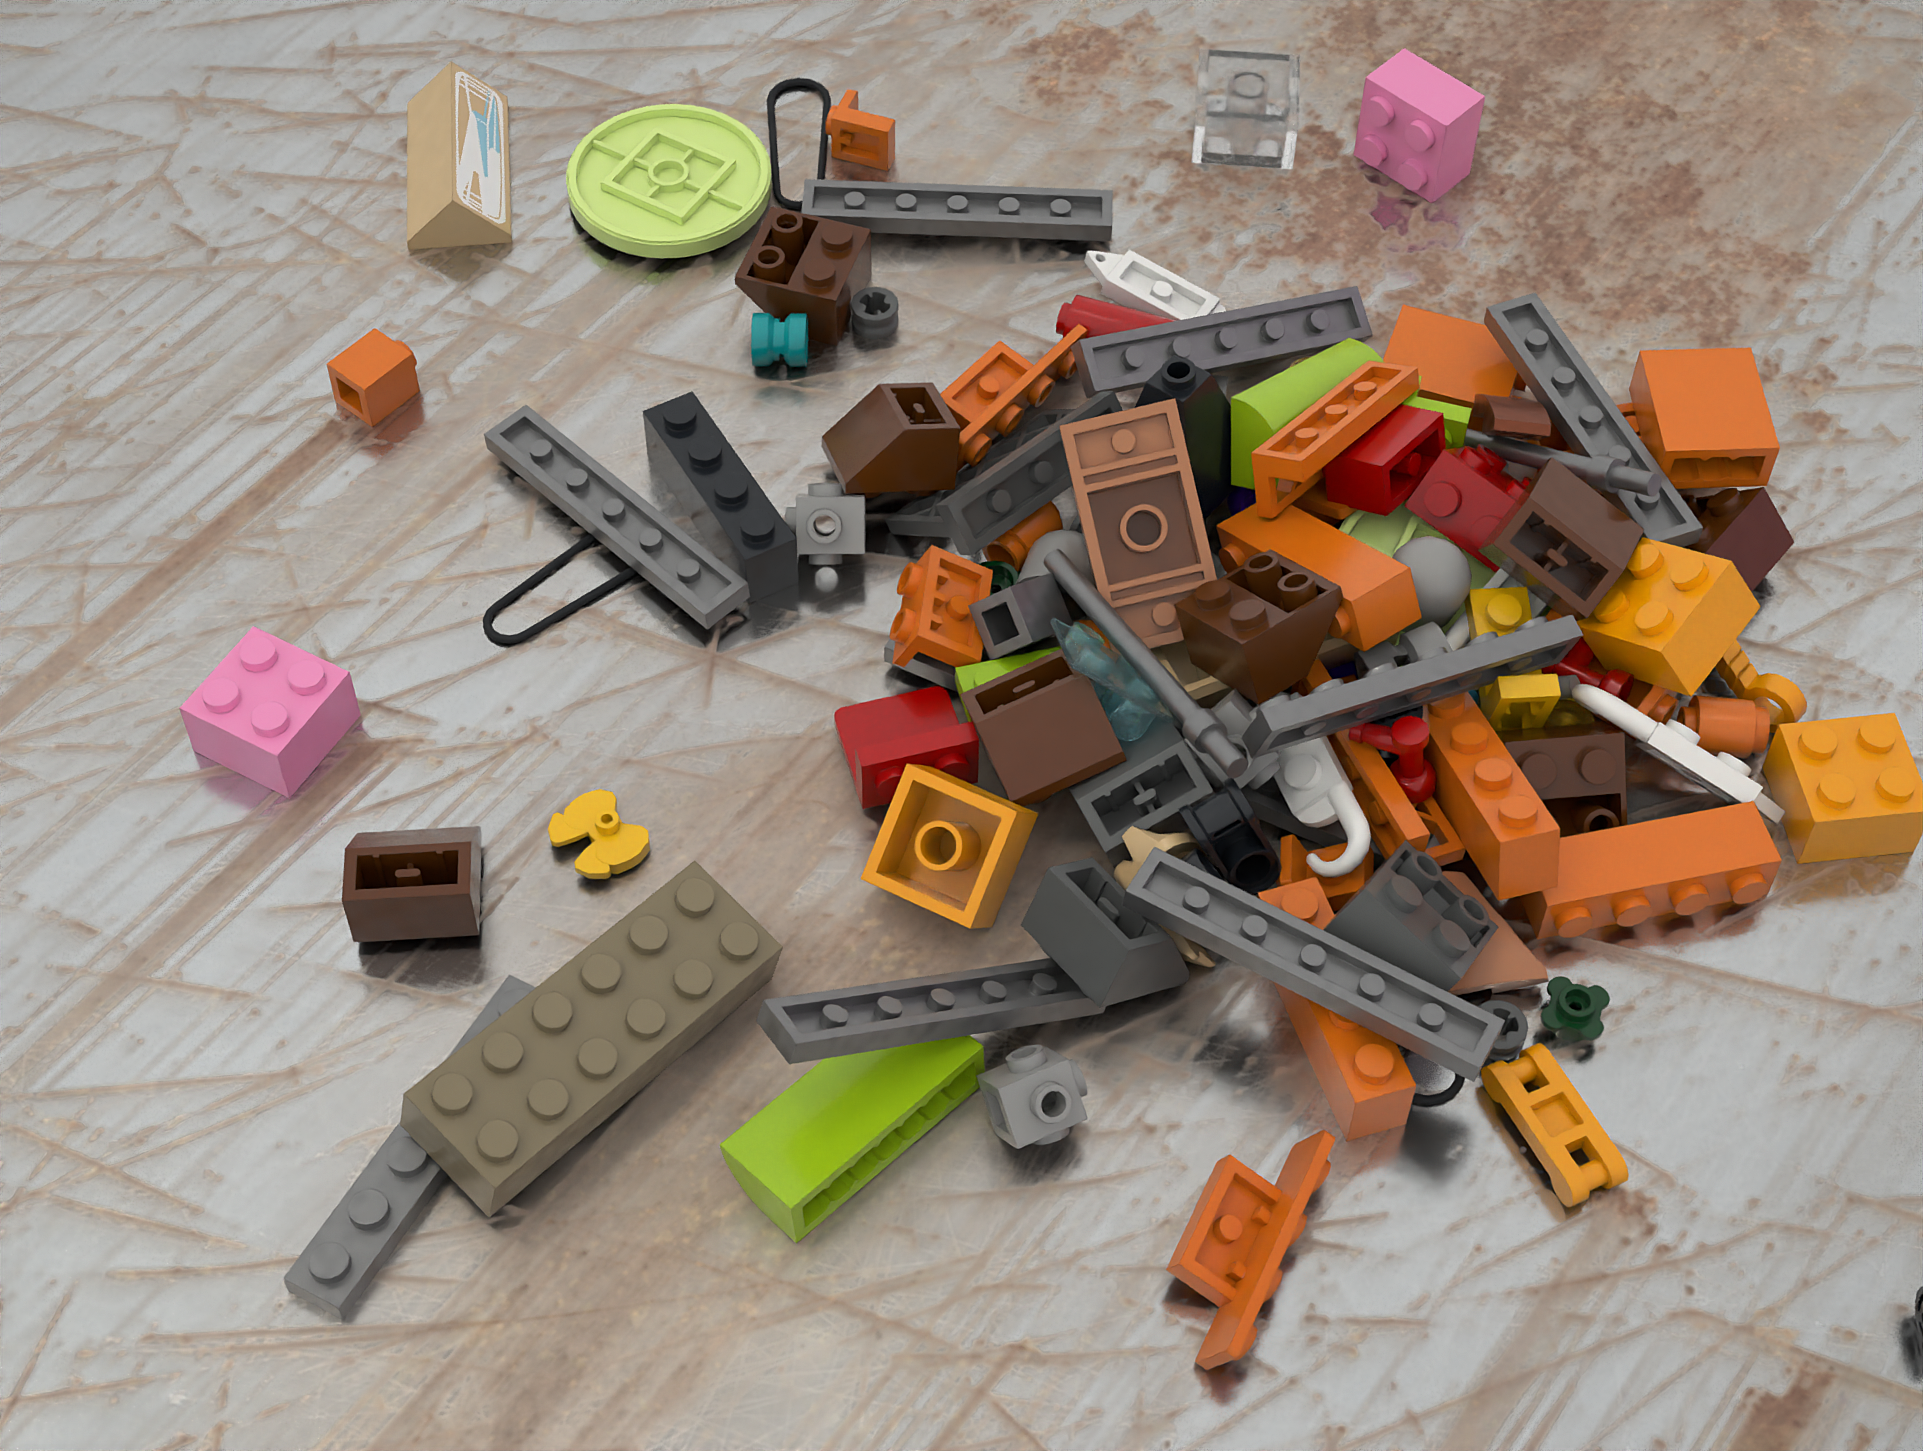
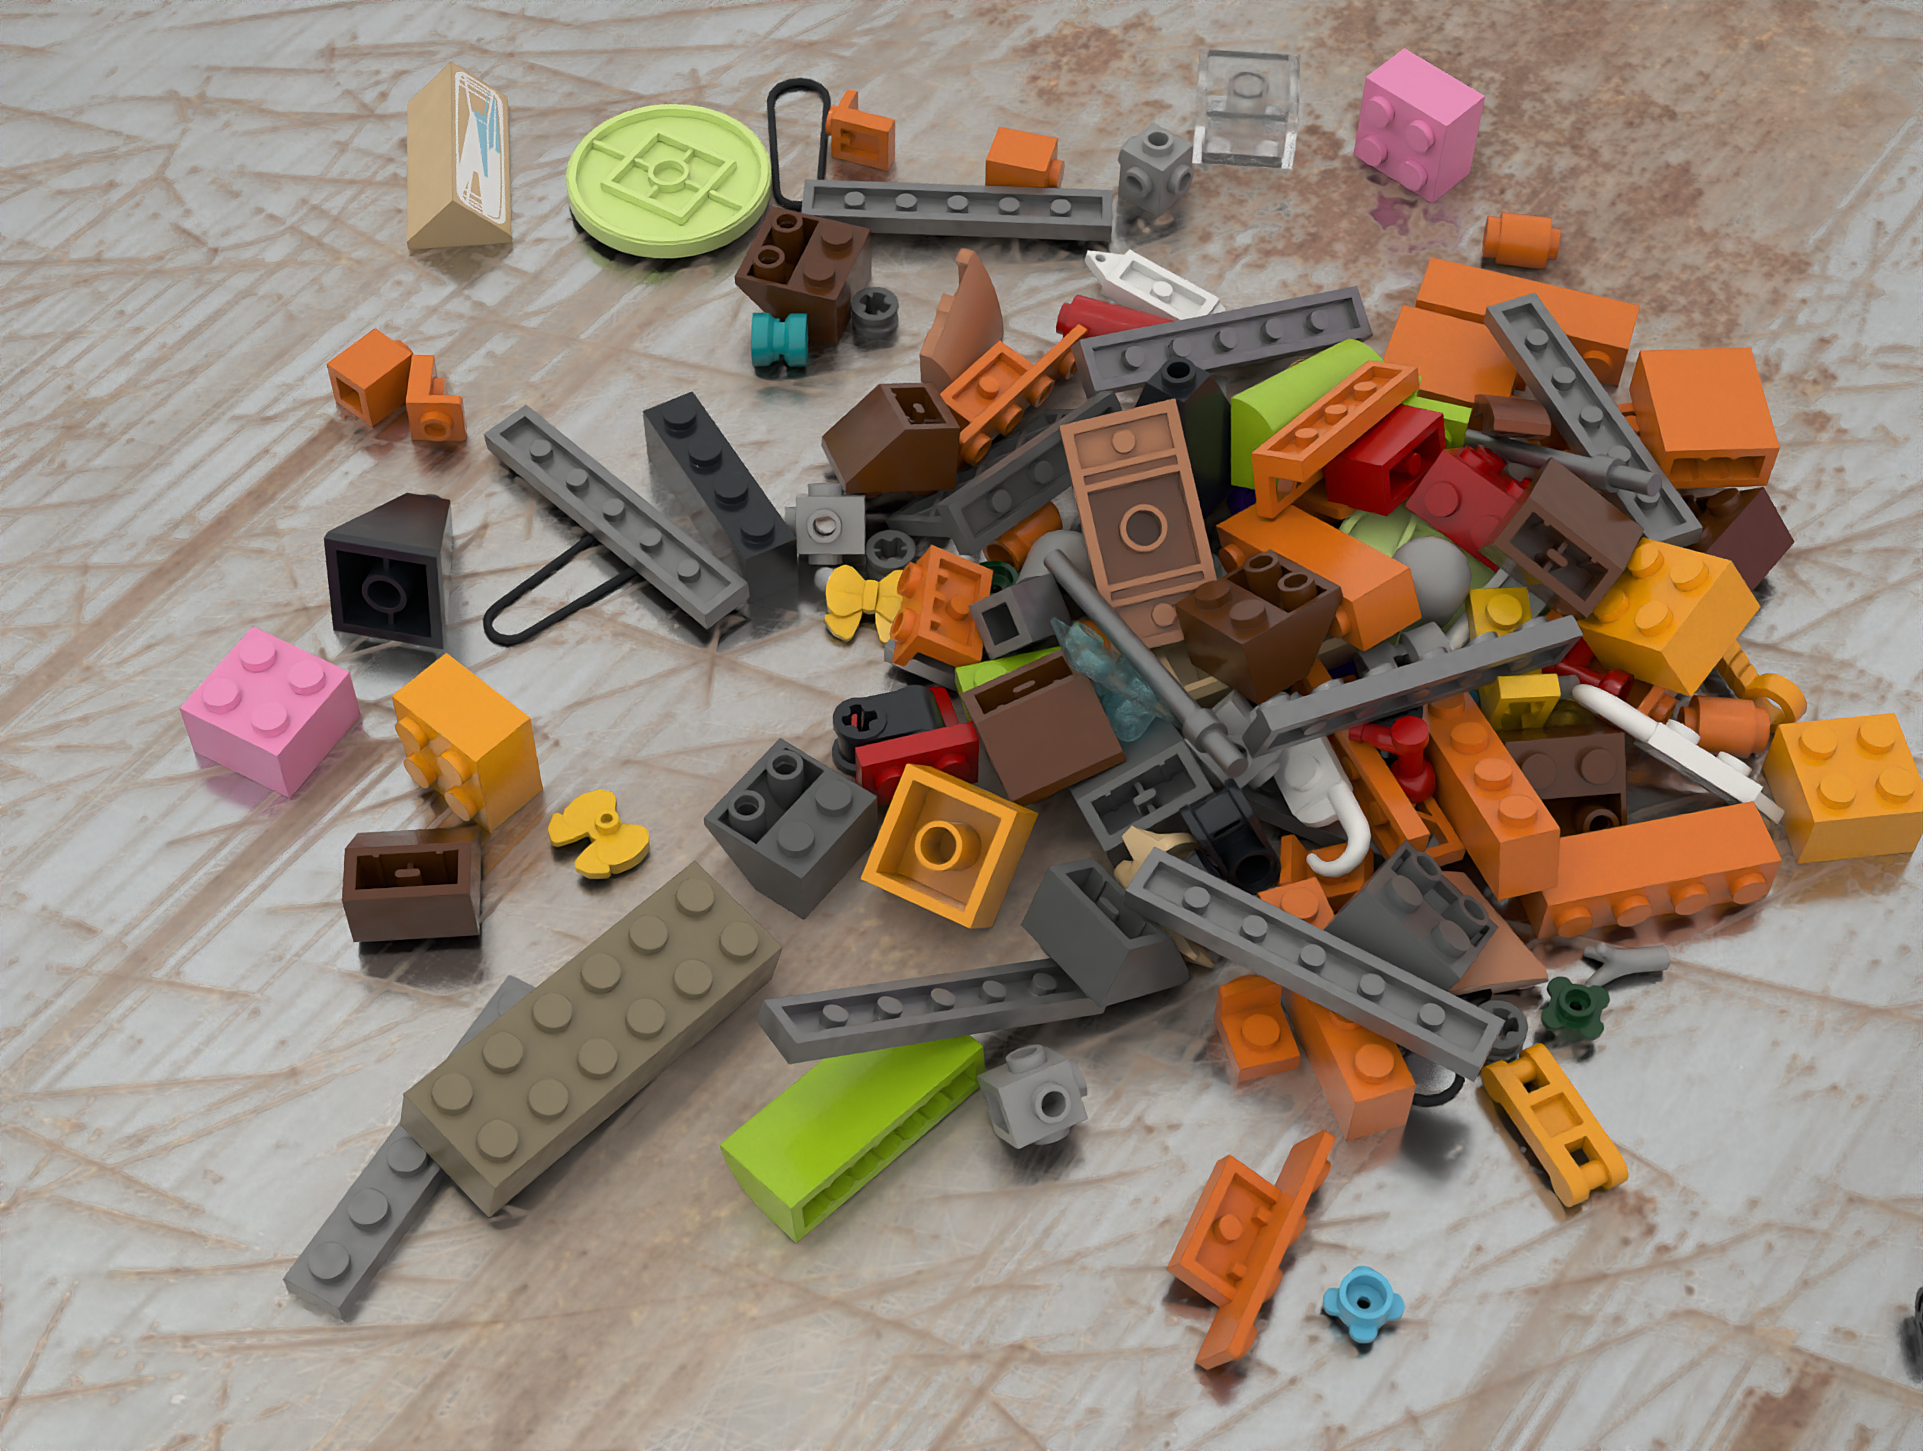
none -> black slope [324,493,453,649]
none -> light orange brick [392,653,543,833]
none -> orange bracket [406,355,467,441]
none -> dark grey slope [704,738,878,920]
none -> yellow piece [824,565,903,645]
none -> black piece [832,685,946,777]
none -> dark grey bush [865,530,916,582]
none -> nougat slope [919,248,1004,393]
none -> orange brick [985,127,1065,188]
none -> light grey brick [1118,122,1194,218]
none -> orange bracket [1214,974,1301,1083]
none -> medium azure plate [1323,1266,1405,1343]
none -> orange brick [1415,257,1640,387]
none -> orange brick [1482,212,1561,270]
none -> light grey bar [1584,942,1670,987]

